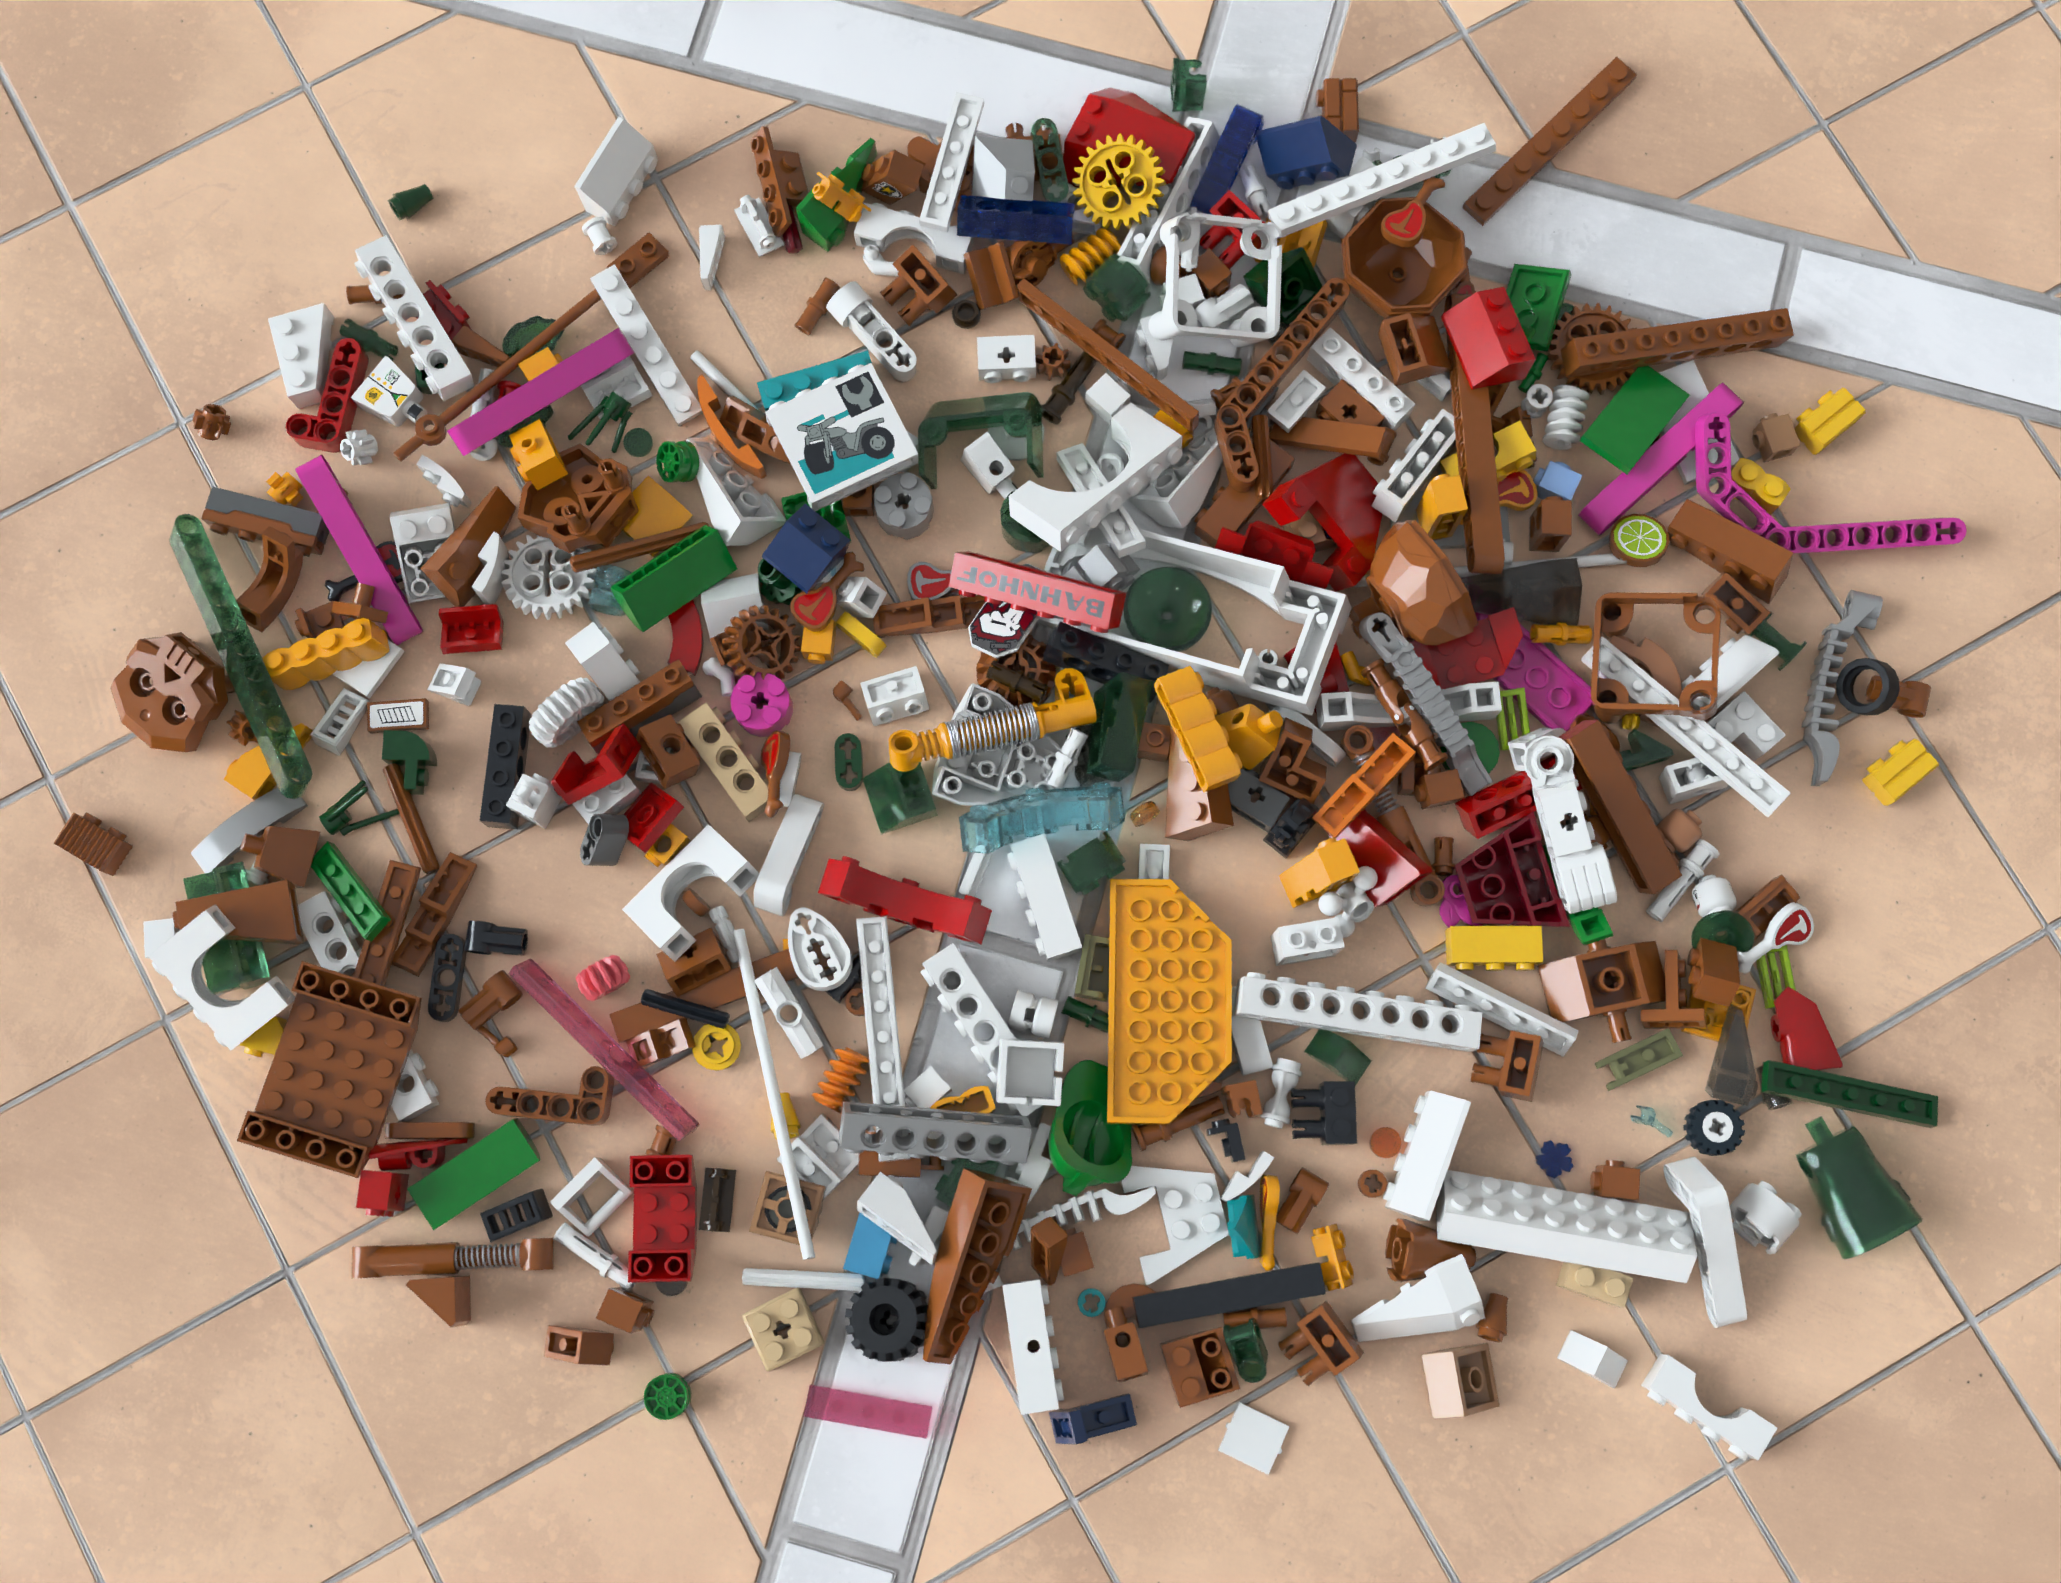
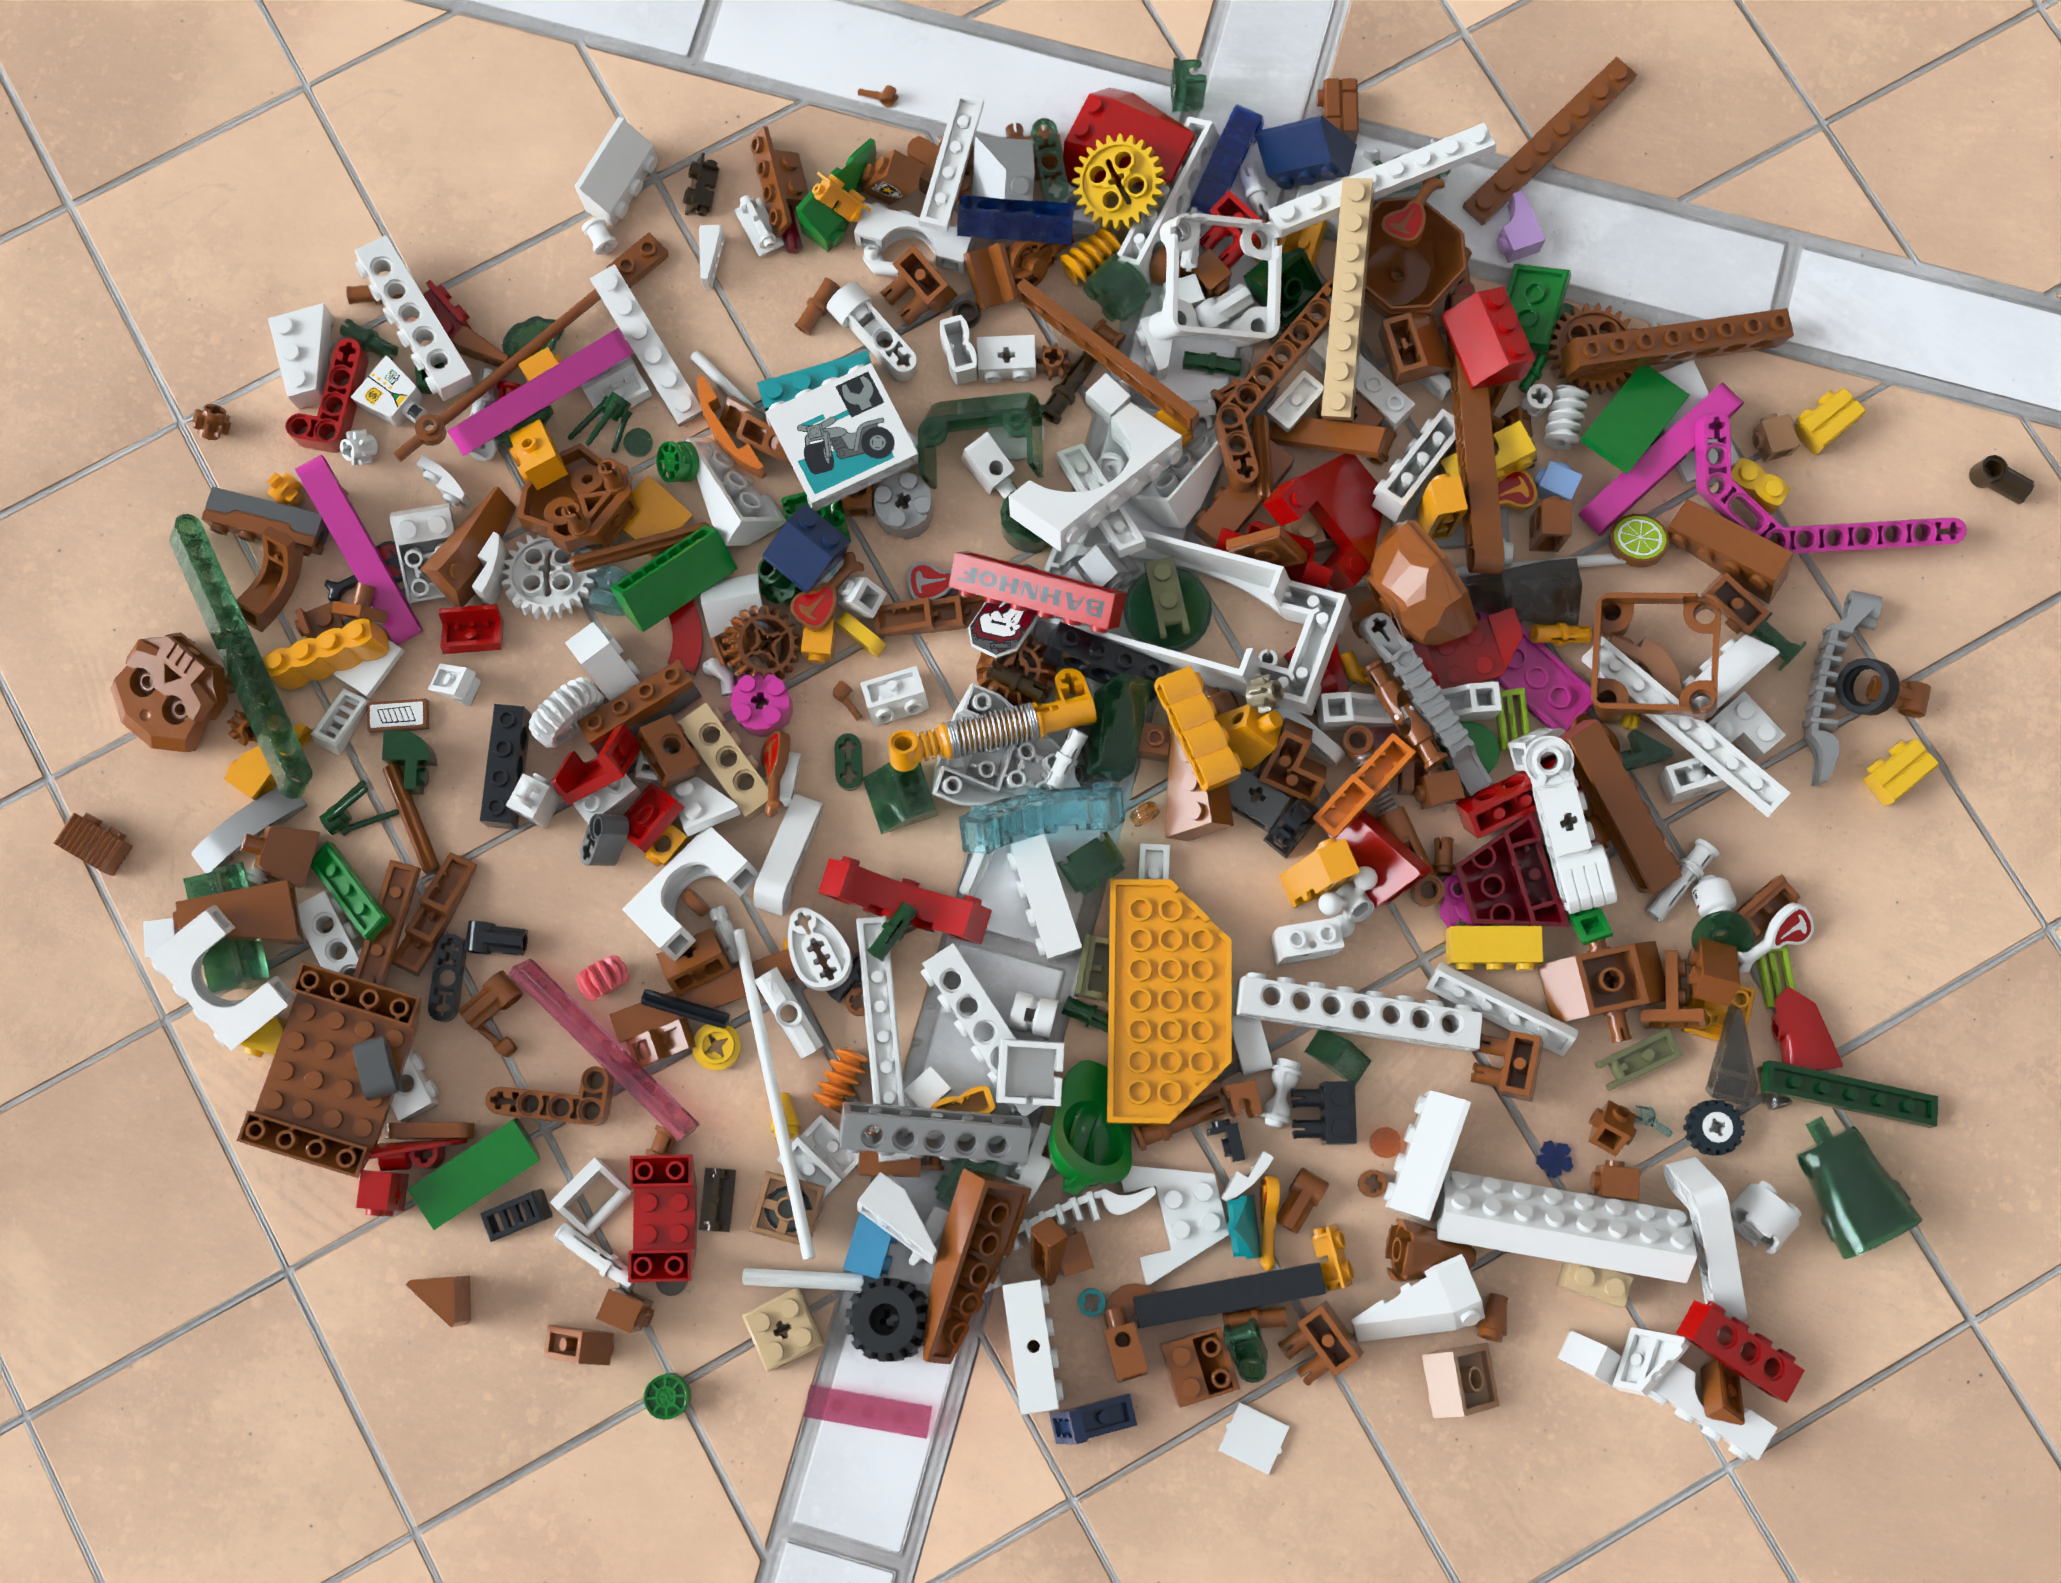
dark orange piece [352,1238,554,1278] -> none
dark green cone [388,184,434,220] -> none
nougat head [1657,809,1702,853] -> none
none -> dark grey beam [353,1035,400,1101]
none -> white wing [669,776,741,837]
none -> dark brown hinge [683,153,719,217]
none -> dark orange hand [858,85,899,108]
none -> dark green pin [867,901,918,962]
none -> white brick [940,315,978,385]
none -> olive hinge [1144,557,1190,639]
none -> dark orange plate [1226,526,1307,568]
none -> dark tan gear [1245,674,1284,714]
none -> tan brick [1321,177,1375,421]
none -> lavender arch [1497,190,1545,263]
none -> dark orange brick [1588,1100,1637,1157]
none -> white wing [1613,1327,1690,1396]
none -> red brick [1676,1300,1805,1403]
none -> dark orange slope [1700,1359,1745,1425]
none -> dark brown piece [1969,455,2035,505]

